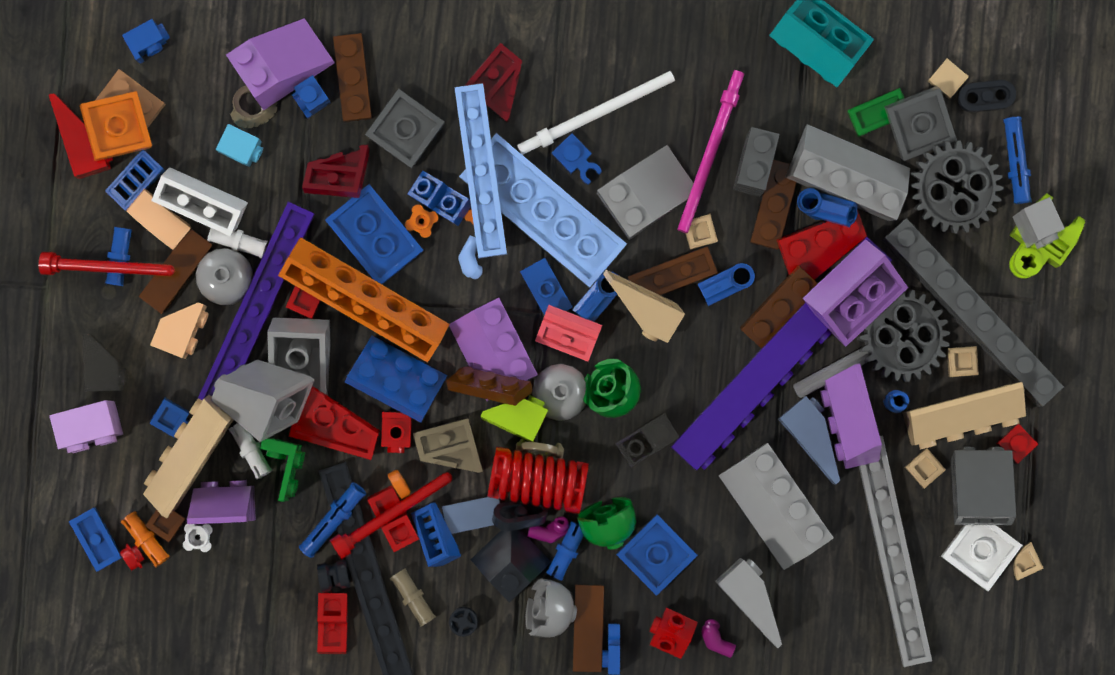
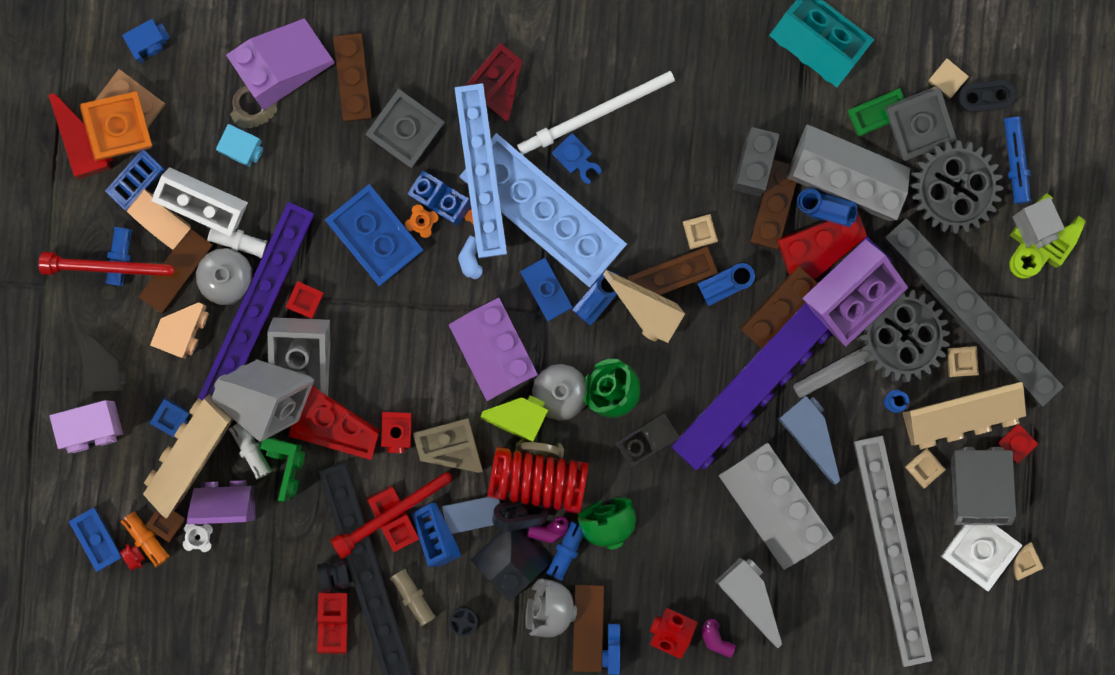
orange brick [278,237,450,363] -> none
blue brick [291,75,331,119] -> none
blue pin [299,482,366,558] -> none
dark red wing [302,145,370,198] -> none
blue plate [345,336,447,423] -> none
orange tile [387,469,411,499] -> none
reddish brown plate [446,367,533,406] -> none
coral plate [535,305,602,361] -> none
light grey slope [597,145,694,240] -> none
blue plate [616,514,698,596] -> none
dark pink bar [677,70,745,233] -> none
medium lavender slope [821,364,882,469] -> none

